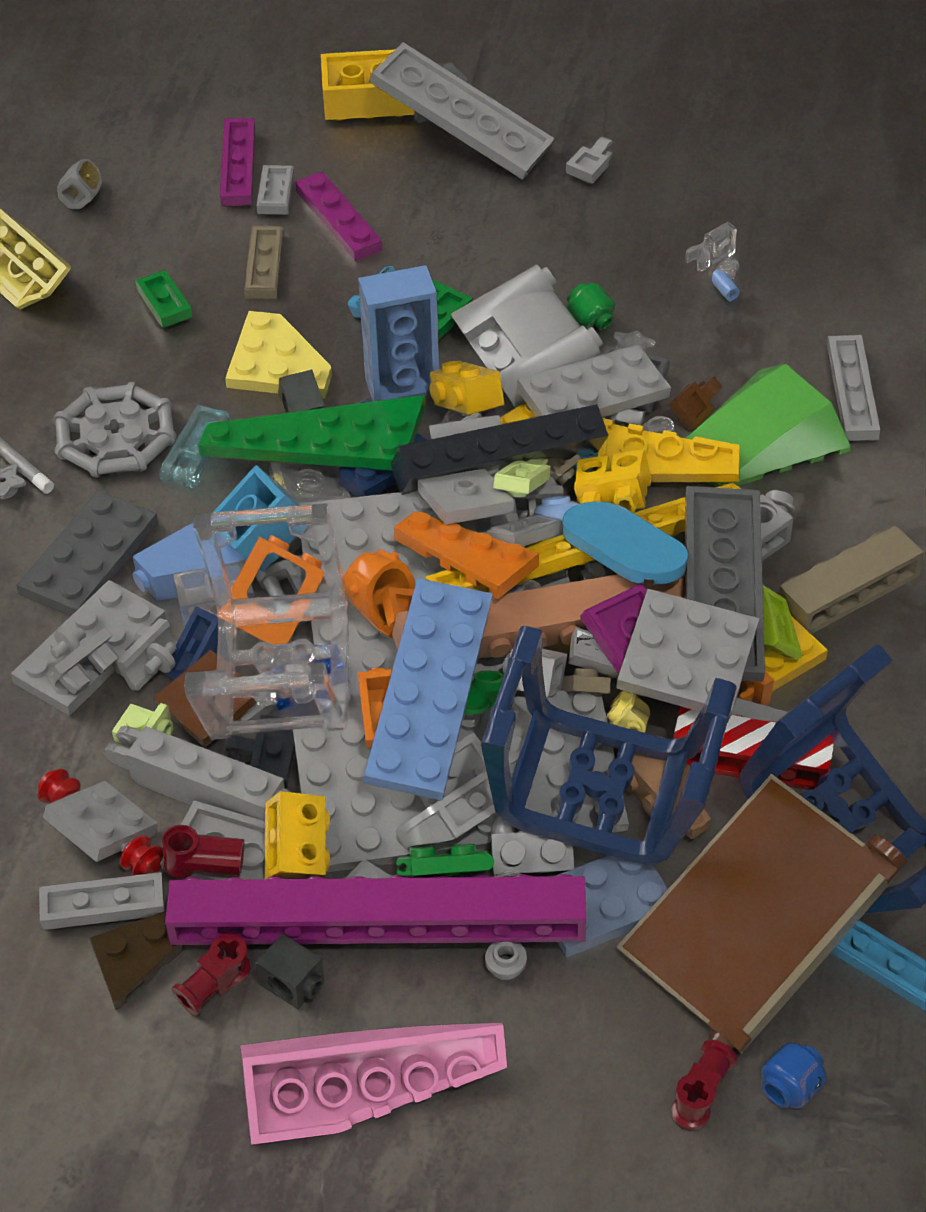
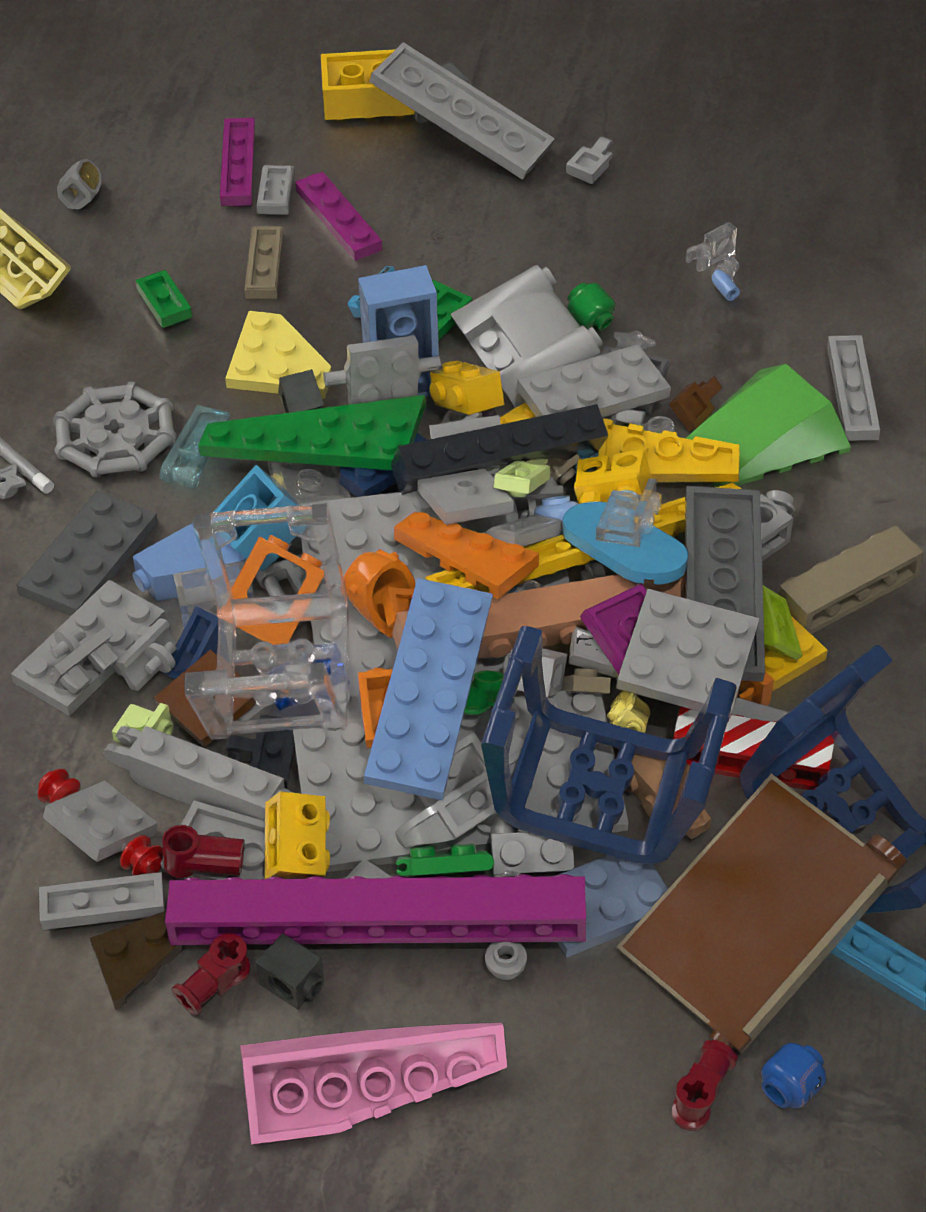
none -> light grey plate [323,335,441,404]
none -> clear bracket [596,478,662,547]

